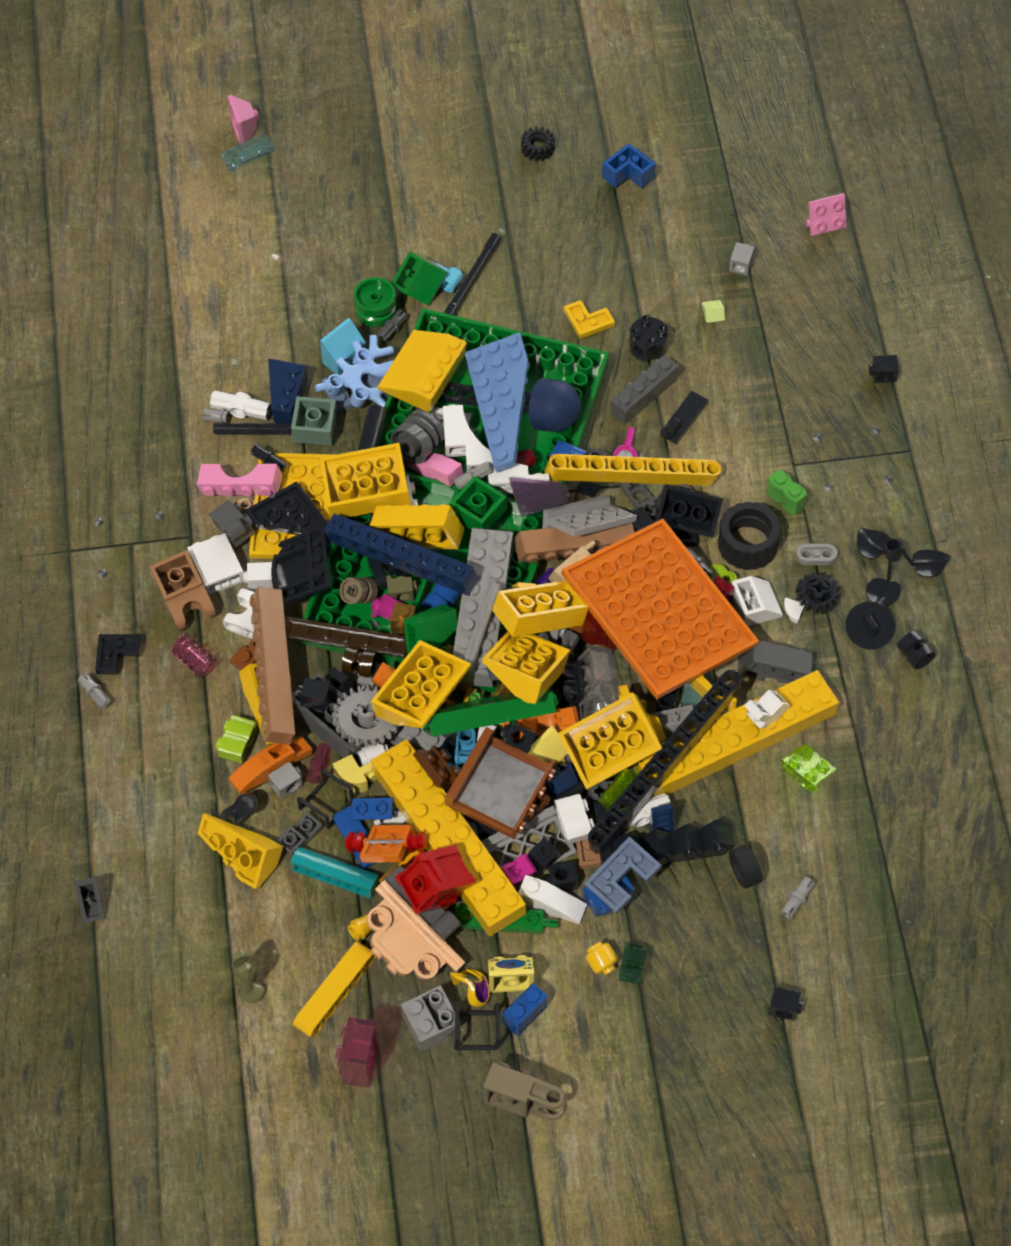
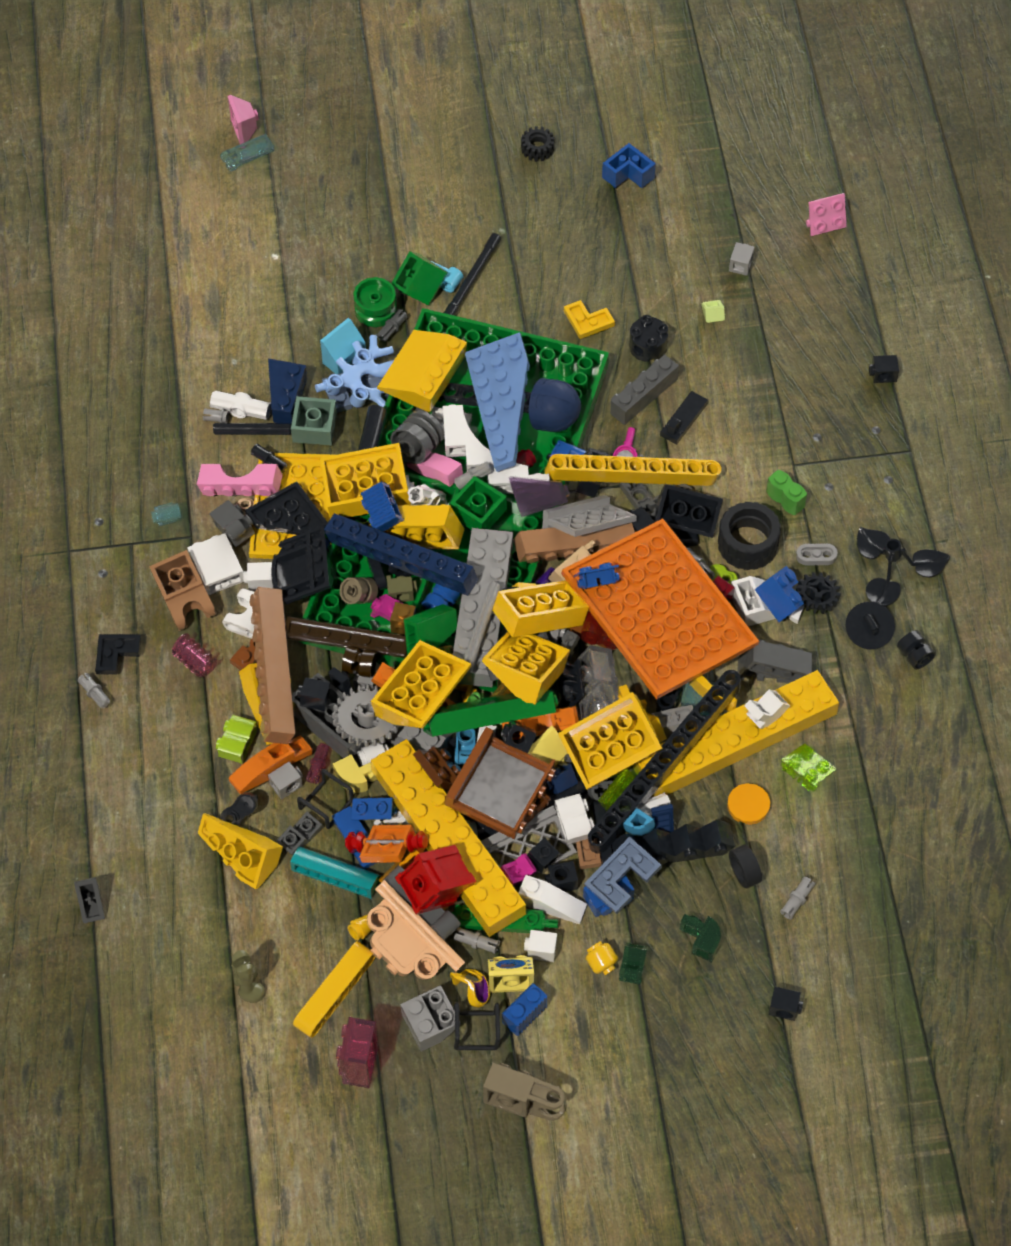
none -> clear light blue brick [151,502,182,526]
none -> blue brick [361,481,403,532]
none -> white piece [407,484,447,505]
none -> light grey pin [454,927,500,954]
none -> white brick [524,930,557,962]
none -> blue hinge [574,563,619,589]
none -> dark azure brick [623,808,655,836]
none -> clear green brick [680,914,721,963]
none -> light orange tile [727,783,770,825]
none -> blue brick [754,566,804,622]

